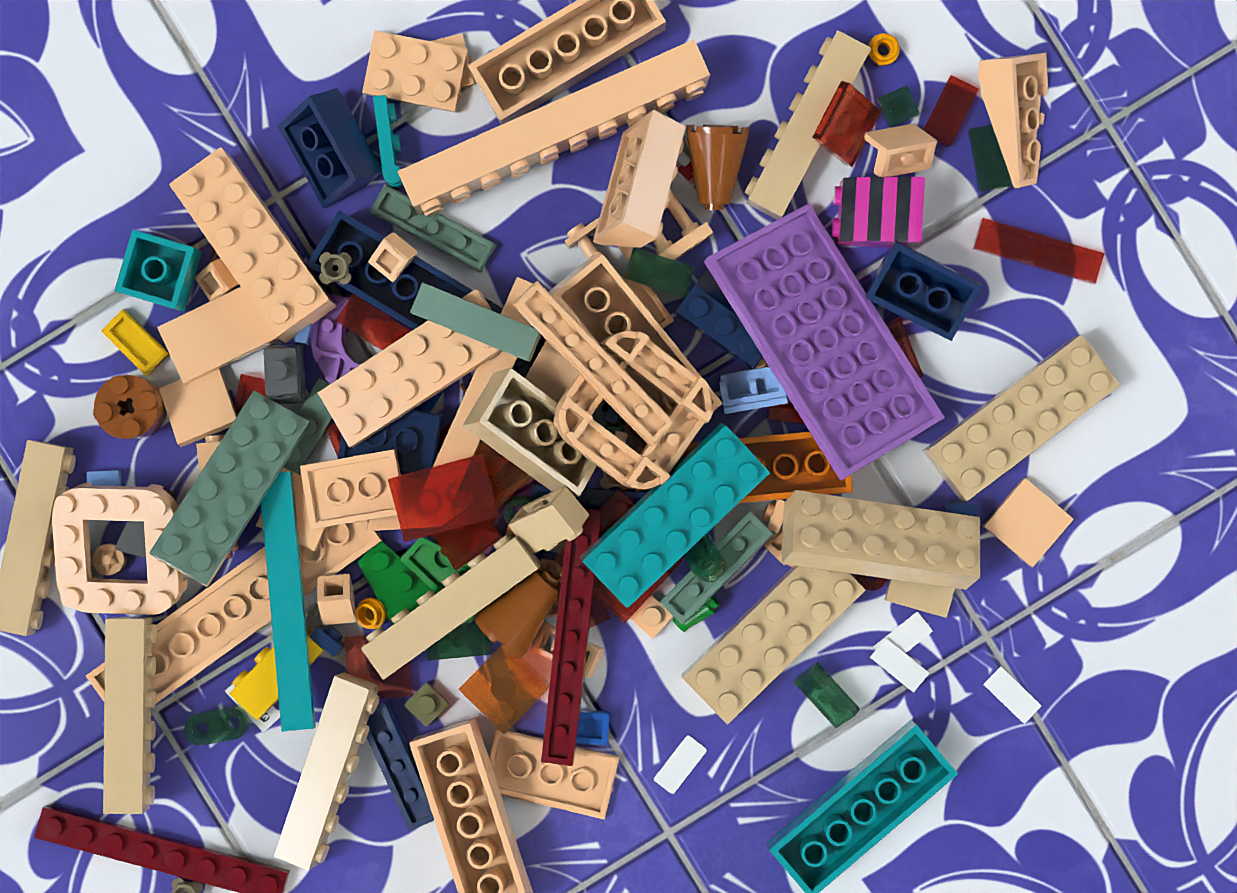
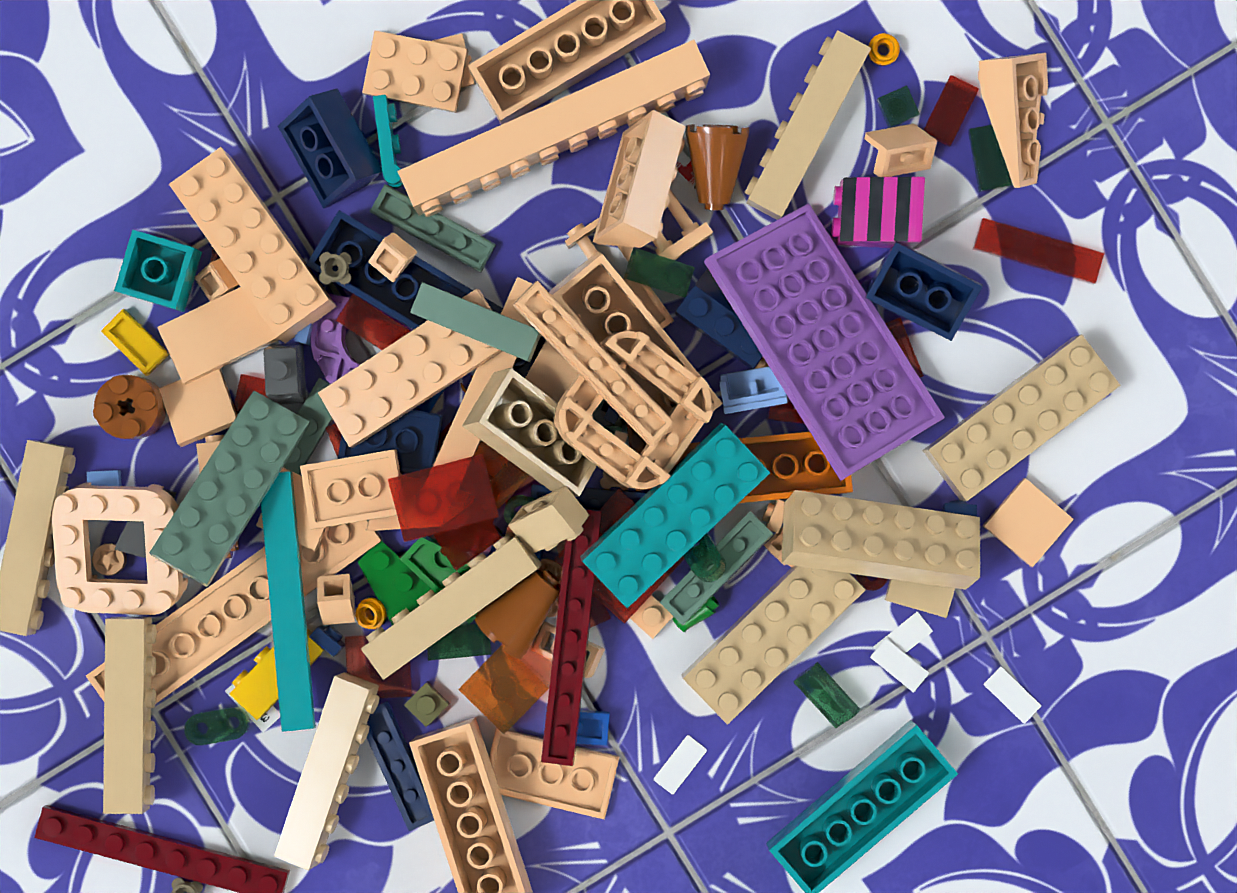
clear red tile [812,81,881,167] -> none

